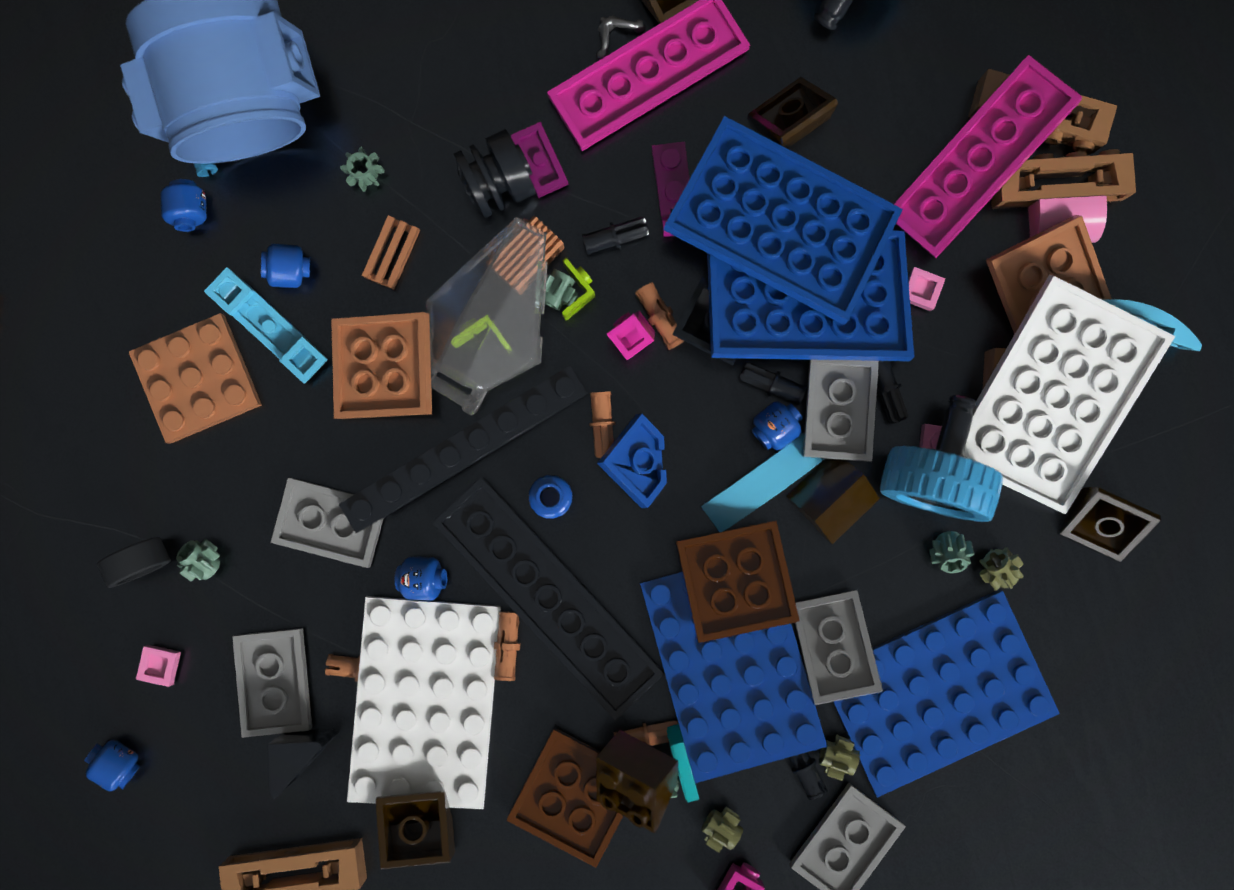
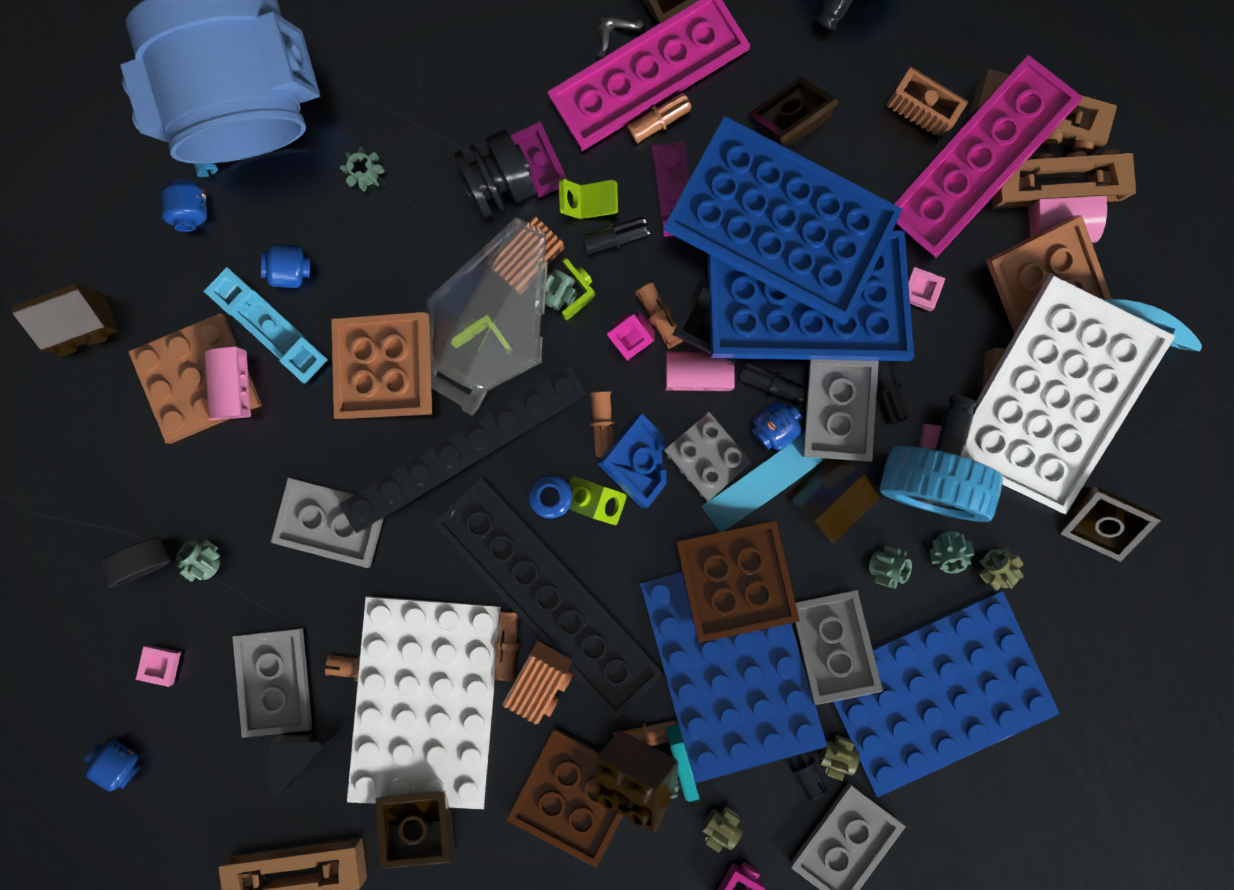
nougat tile [362,215,420,290] -> none
blue head [395,557,448,601] -> none
none -> slope [10,283,118,356]
none -> bright pink brick [205,347,251,420]
none -> nougat brick [502,641,573,724]
none -> lime bracket [559,179,618,219]
none -> lime bracket [569,476,627,525]
none -> nougat axle [627,93,692,144]
none -> light grey hinge [664,412,752,501]
none -> bright pink brick [666,351,734,391]
none -> sand green gear [869,545,912,589]
none -> nougat brick [887,67,968,139]

